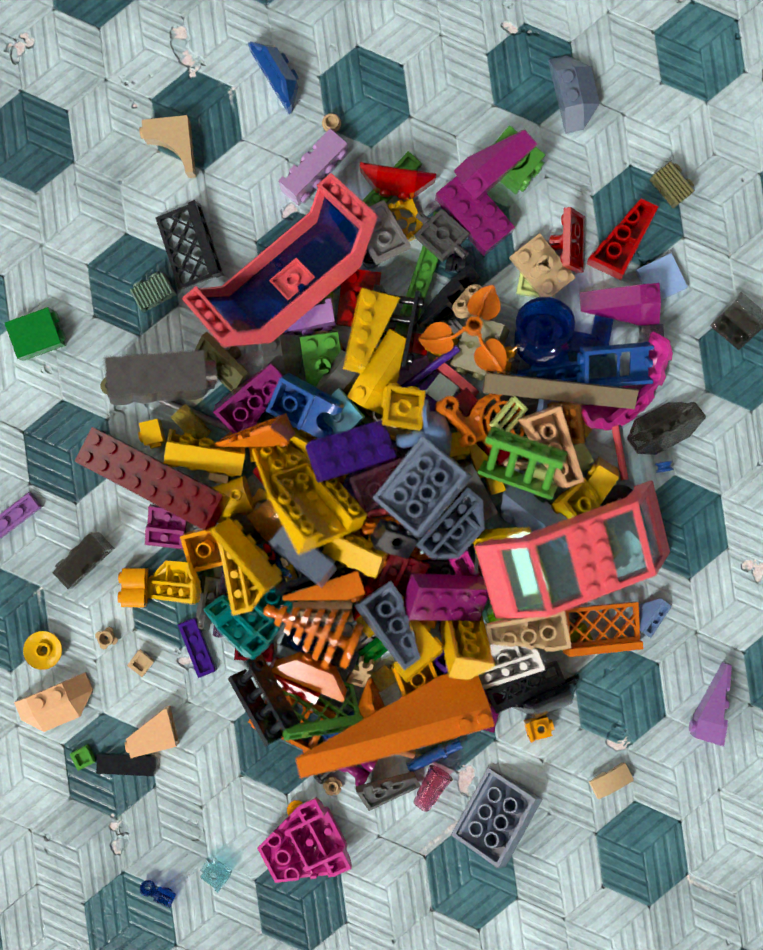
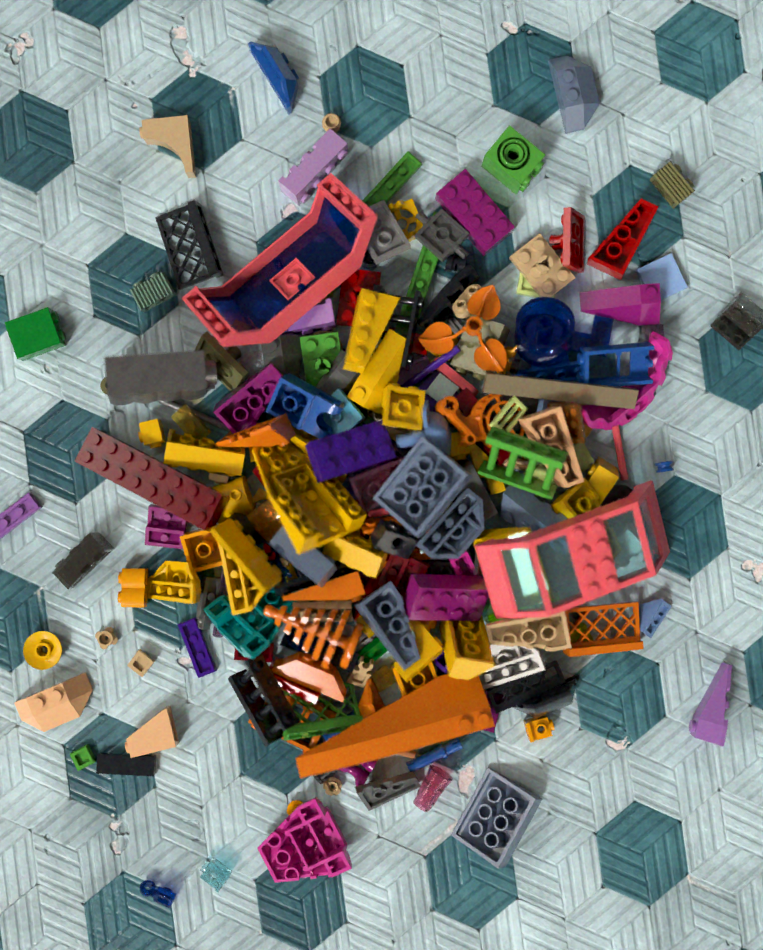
red wedge [360,162,437,200] -> none
magenta wedge [454,129,538,200] -> none
tan slope [589,762,634,799] -> none
clear smoke wedge [627,402,706,455] -> none

